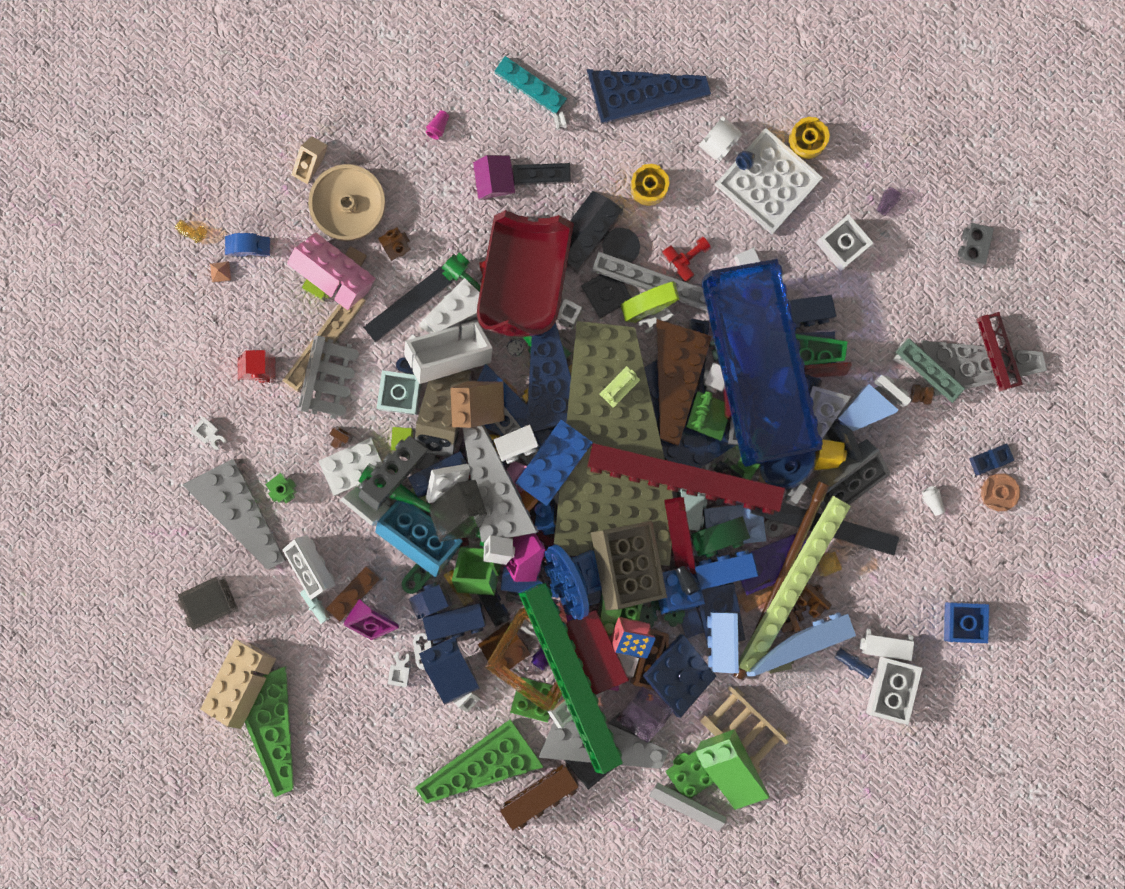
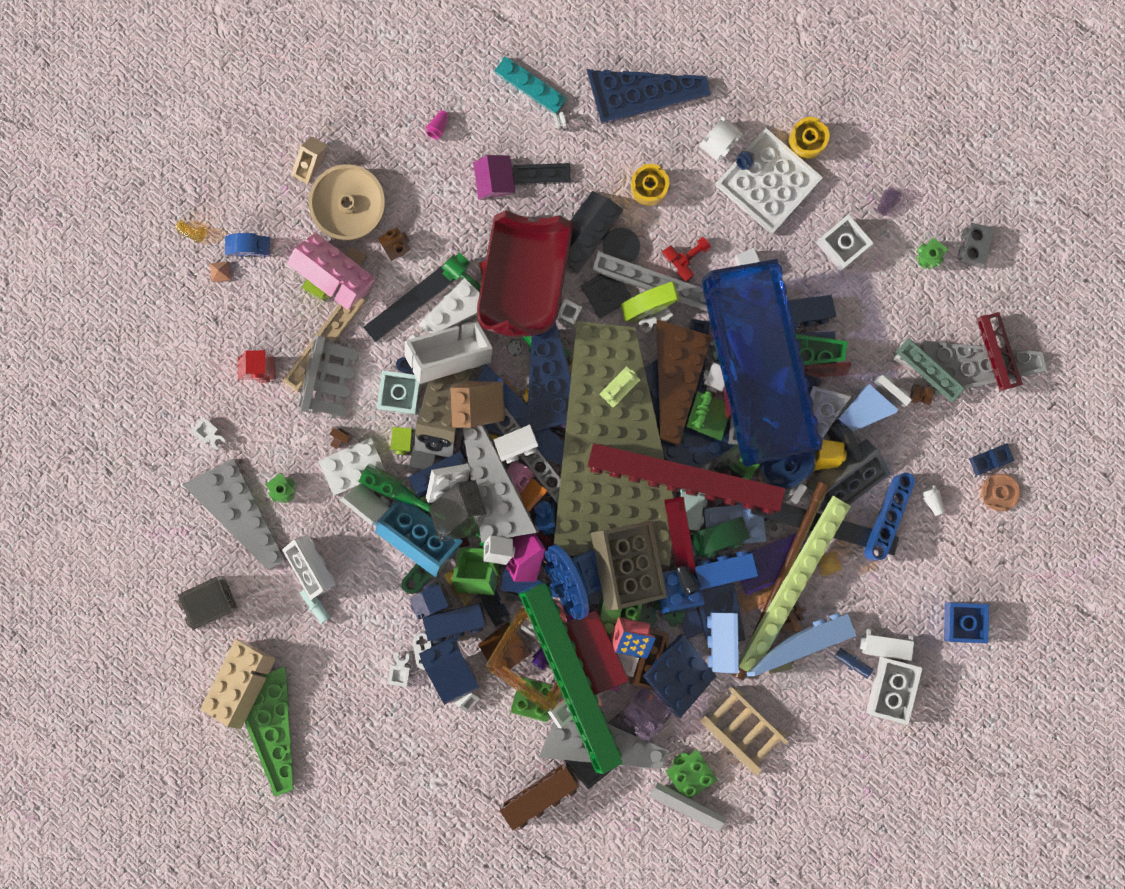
reddish brown brick [326,566,382,622] -> none
magenta slope [344,599,399,640] -> none
dark grey brick [358,436,427,511] -> none
bright green wing [415,719,544,804] -> none
blue plate [515,420,593,506] -> none
bright green slope [695,729,770,810] -> none
reddish brown hips [796,582,832,618] -> none
none -> blue beam [864,472,915,562]
none -> bright green brick [915,237,948,270]

